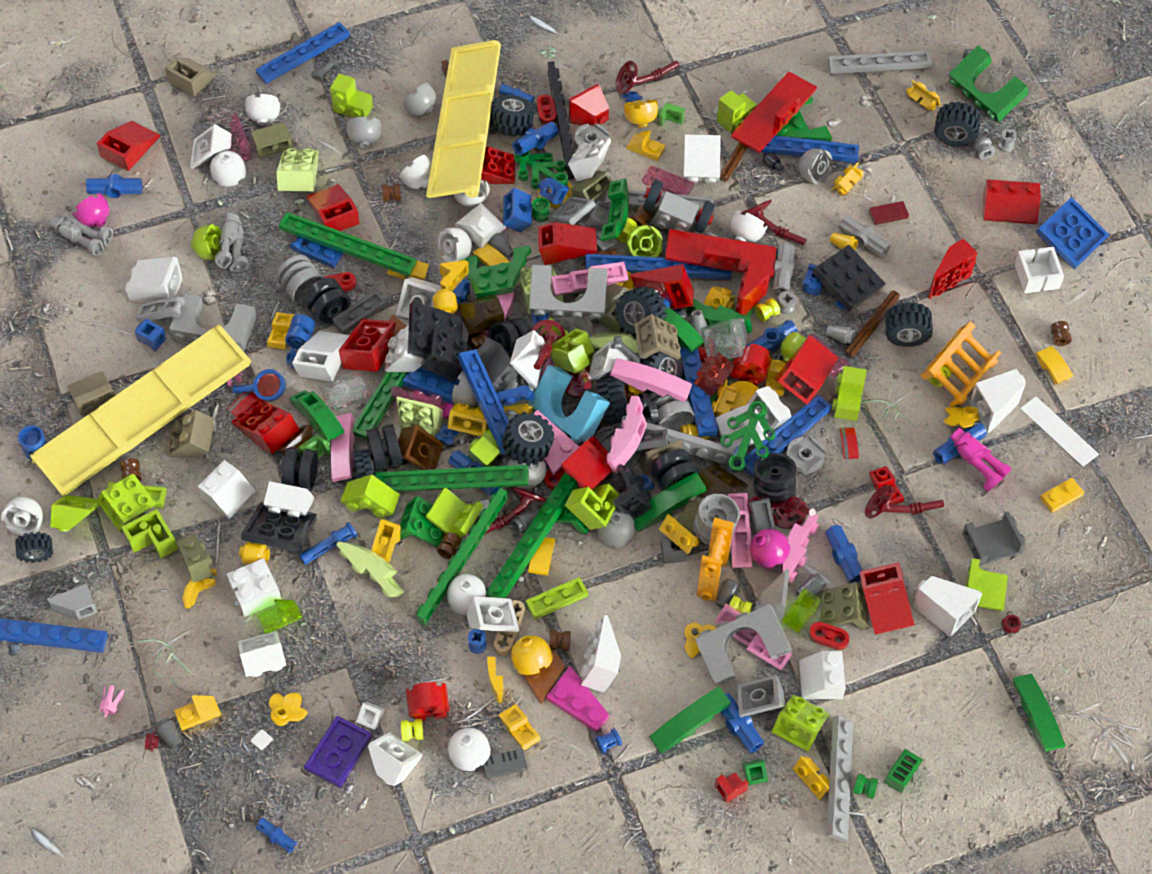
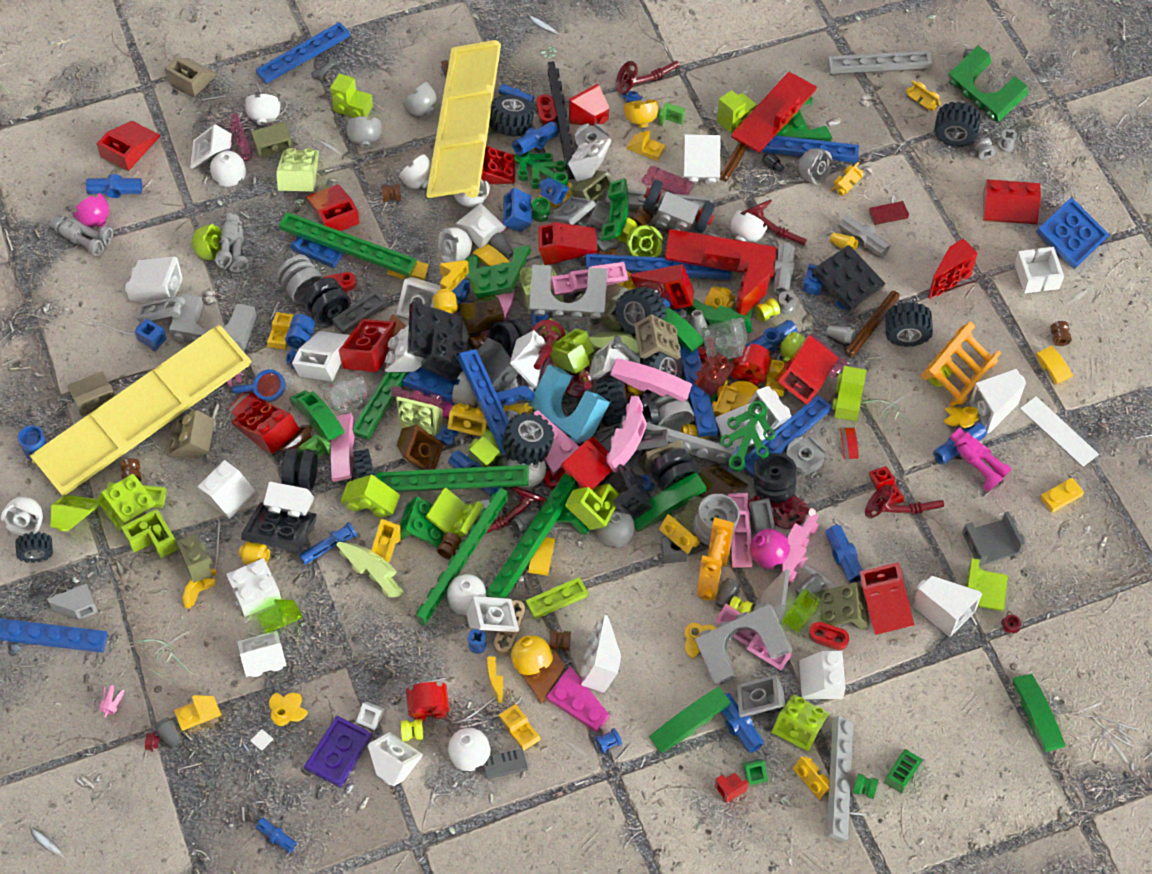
black wheel [366,424,402,471] -> none

